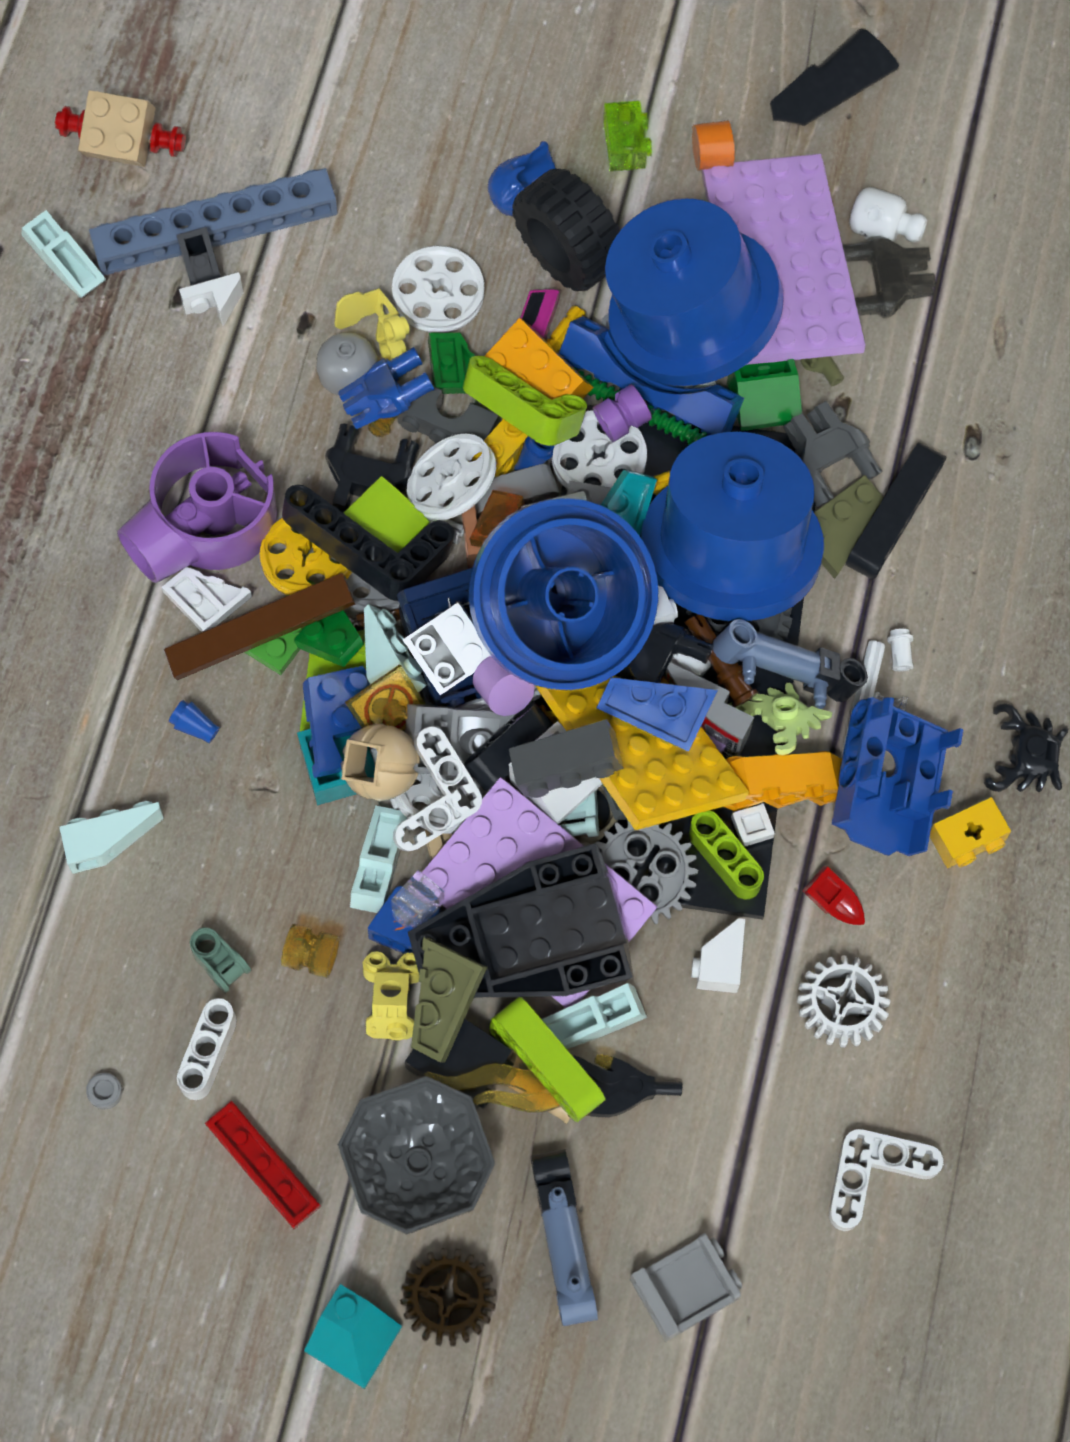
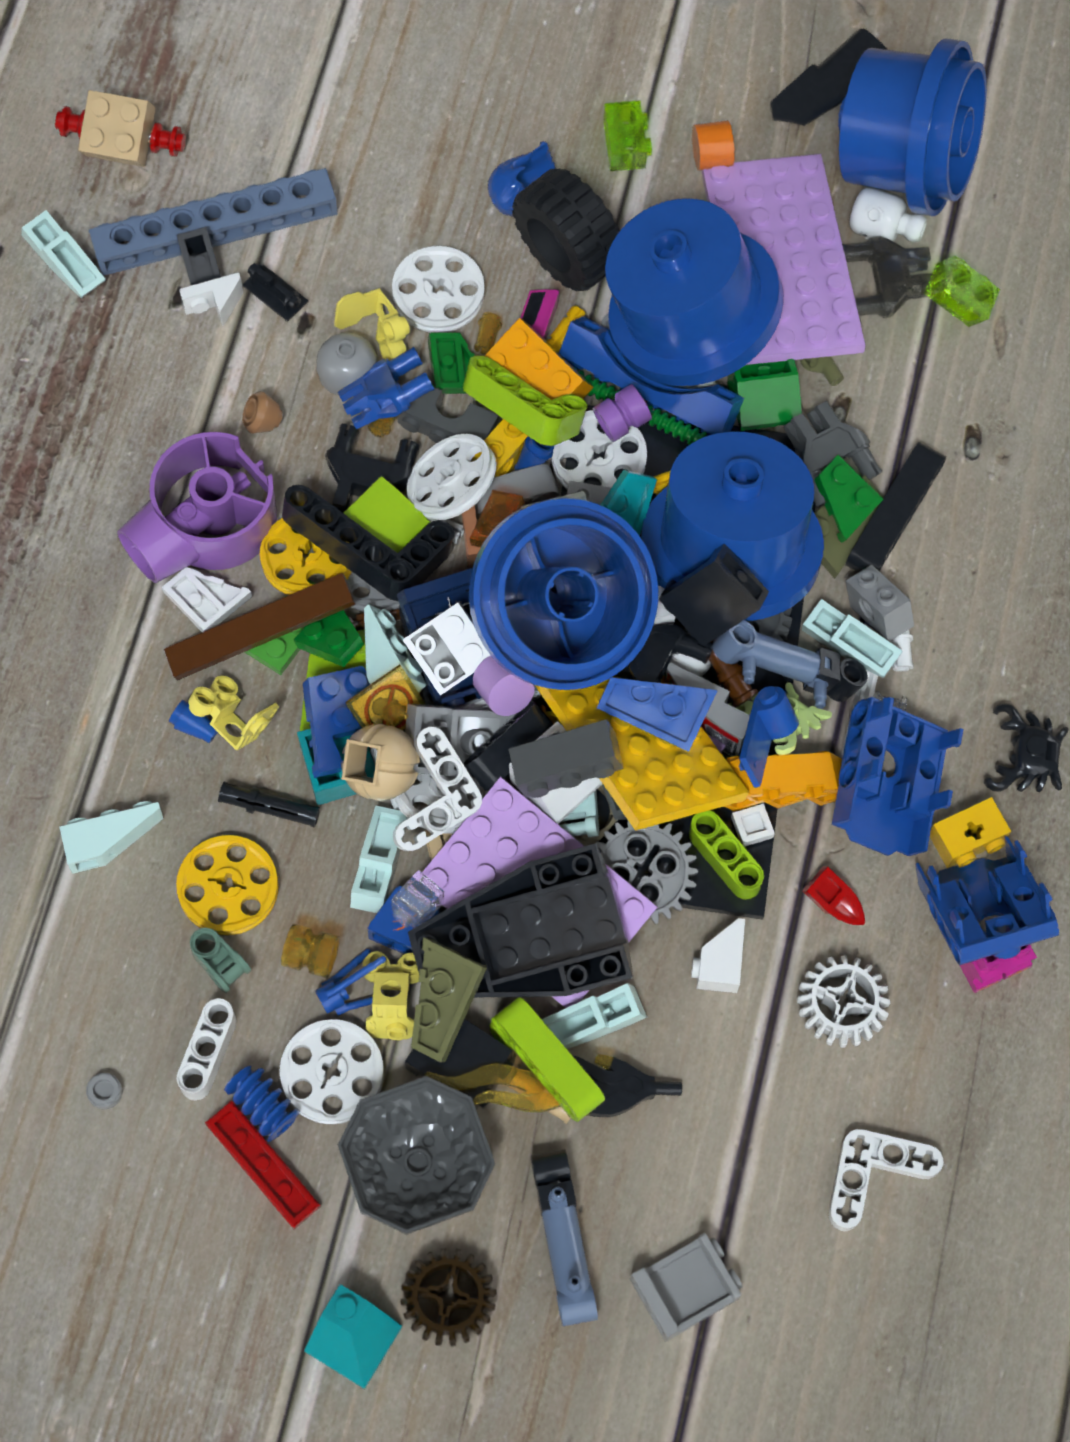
none -> yellow wedge [176,835,279,936]
none -> light yellow piece [188,676,279,750]
none -> black pin [218,781,320,827]
none -> blue piece [224,1065,300,1142]
none -> black hinge [242,263,308,322]
none -> medium nougat cone [242,391,282,434]
none -> white wedge [280,1019,384,1124]
none -> blue plant [315,949,386,1016]
none -> clear yellow pin [474,313,502,355]
none -> black panel [659,543,769,646]
none -> blue door [739,686,799,788]
none -> light aqua slope [802,599,903,678]
none -> green wing [814,455,883,543]
none -> blue piece [838,38,987,217]
none -> light grey brick [846,565,914,641]
none -> blue piece [915,836,1059,965]
none -> clear neon green brick [924,255,1000,327]
none -> dark pink hips [960,944,1037,993]

